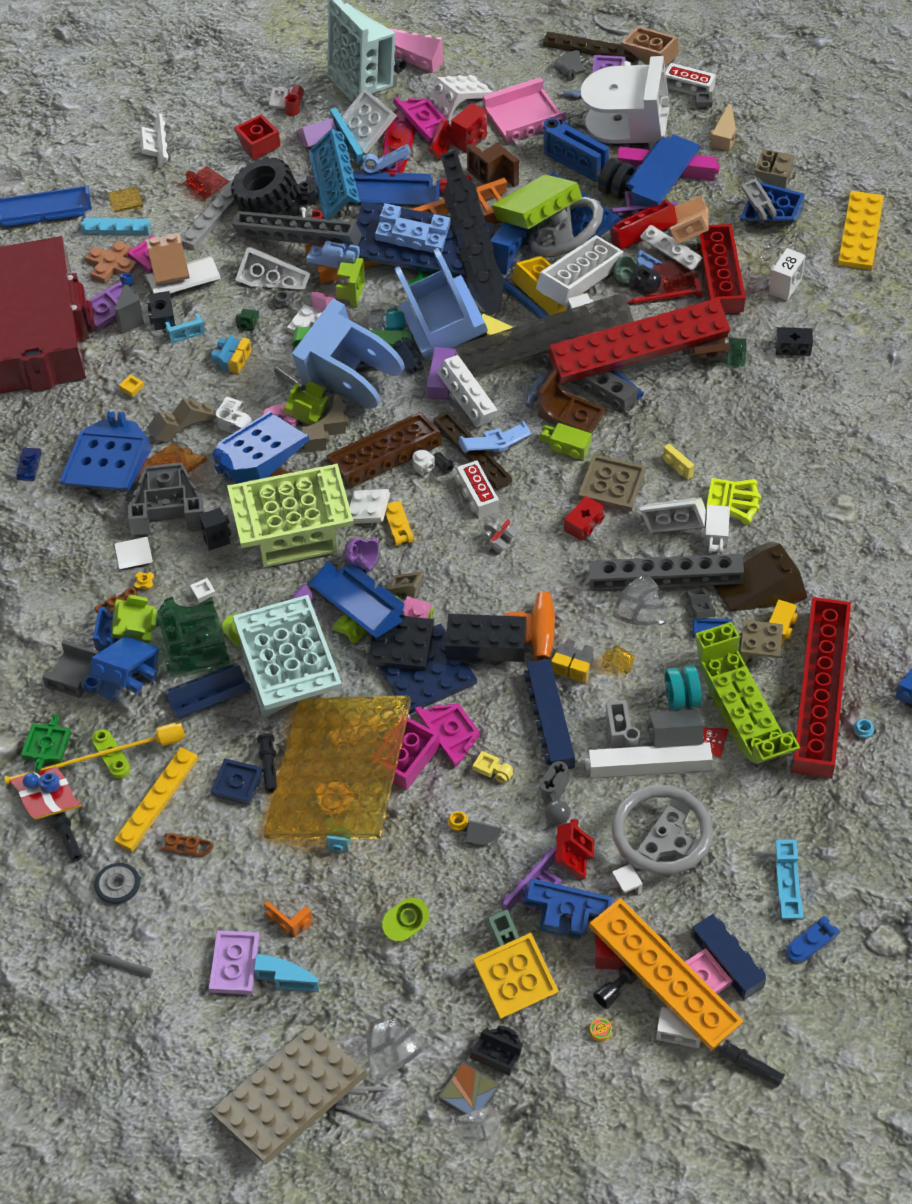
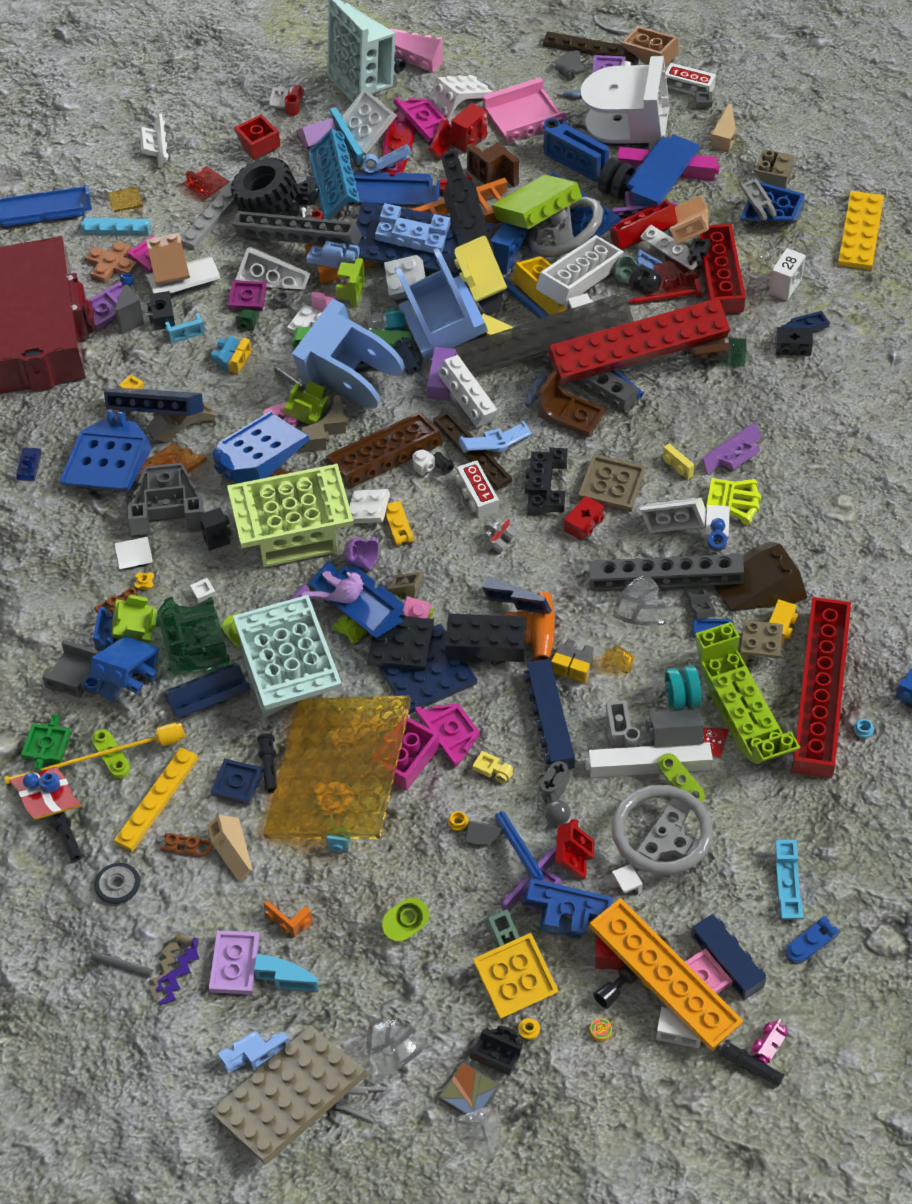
white piece [216,397,252,434] -> none
lime brick [538,423,592,461] -> none
none -> dark blue brick [104,387,204,416]
none -> piece [149,932,199,1005]
none -> tan slope [207,814,252,881]
none -> light blue plate [217,1031,289,1073]
none -> magenta plate [228,280,267,311]
none -> lavender hair [301,571,364,603]
none -> white brick [384,255,425,301]
none -> light yellow bracket [454,236,507,302]
none -> dark blue slope [482,576,552,614]
none -> blue axle [495,811,544,880]
none -> yellow plate [518,1018,540,1040]
none -> black bracket [525,447,568,516]
none -> lime plate [657,753,705,802]
none -> black plate [688,238,711,266]
none -> medium lavender bracket [702,423,760,474]
none -> blue plate [708,518,727,551]
none -> dark pink hinge [750,1019,787,1064]
none -> dark blue hinge [781,311,830,332]

